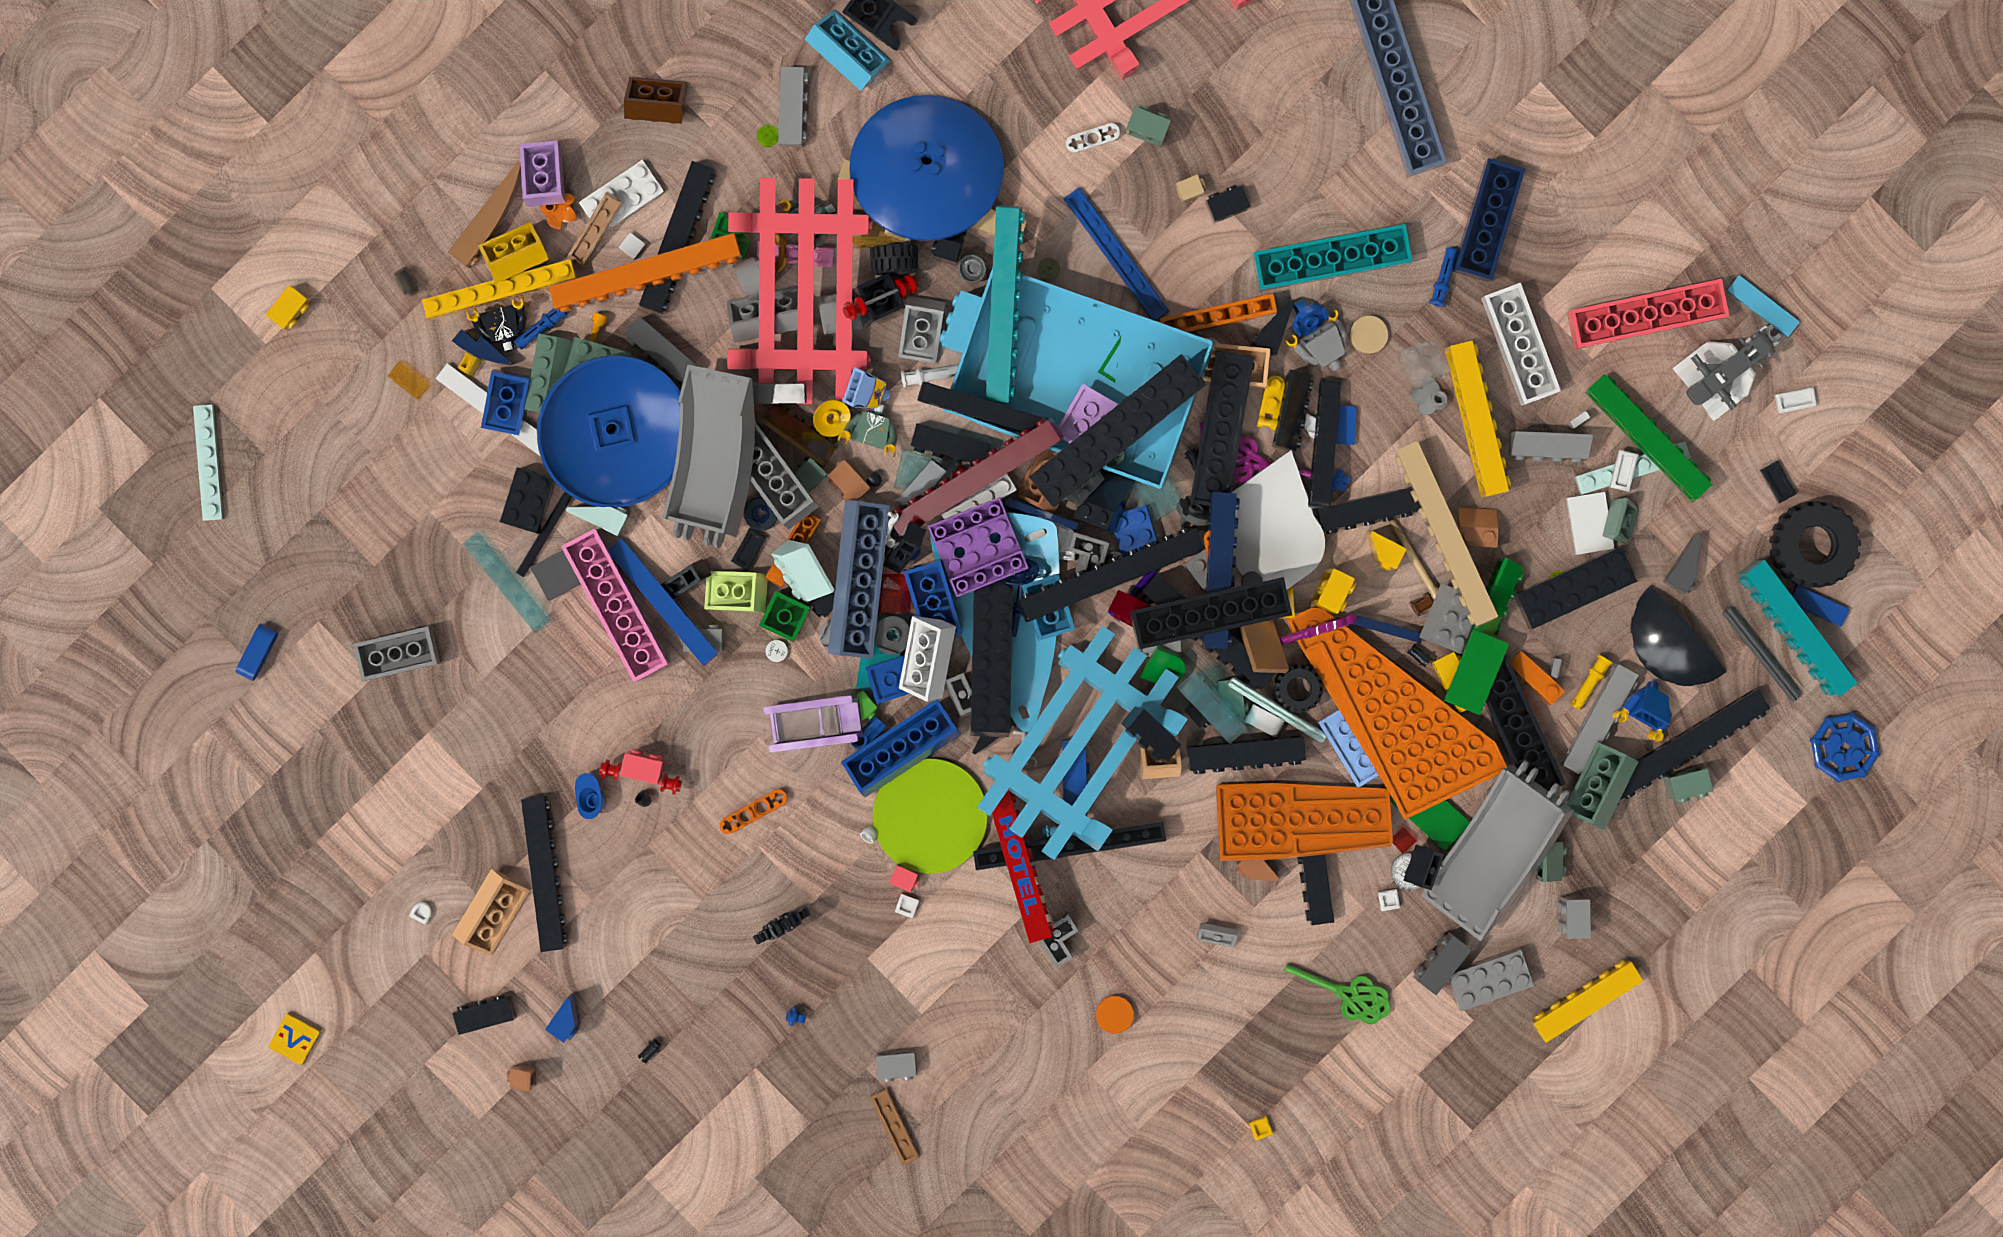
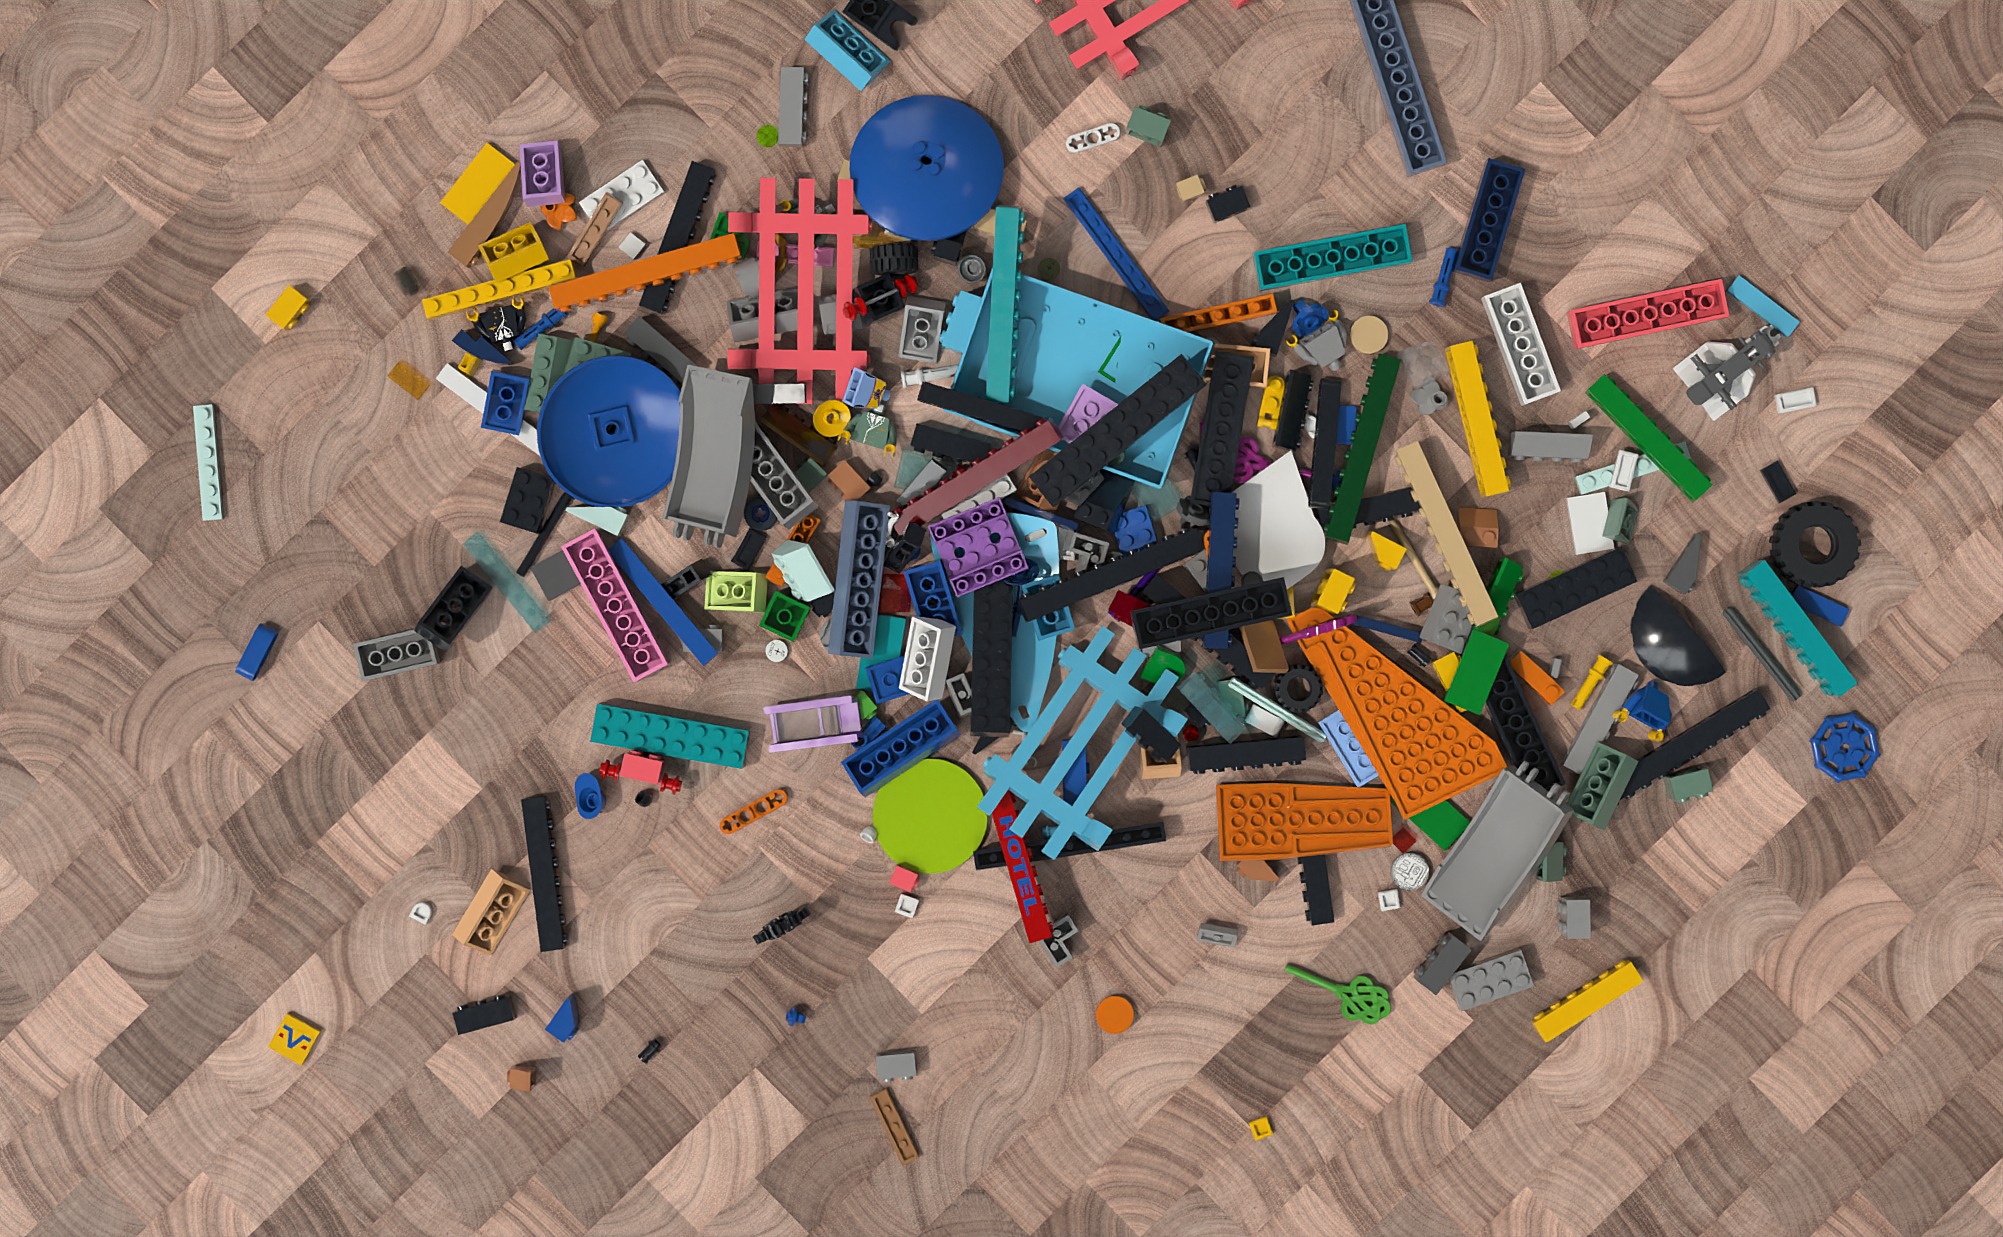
reddish brown slope [624,77,687,124] -> none
dark grey plate [874,616,910,655] -> none
black brick [1403,844,1444,890] -> none
none -> black brick [414,565,493,653]
none -> yellow tile [440,142,515,225]
none -> teal brick [590,703,750,769]
none -> red hinge [1183,724,1199,741]
none -> dark green brick [1323,353,1401,545]

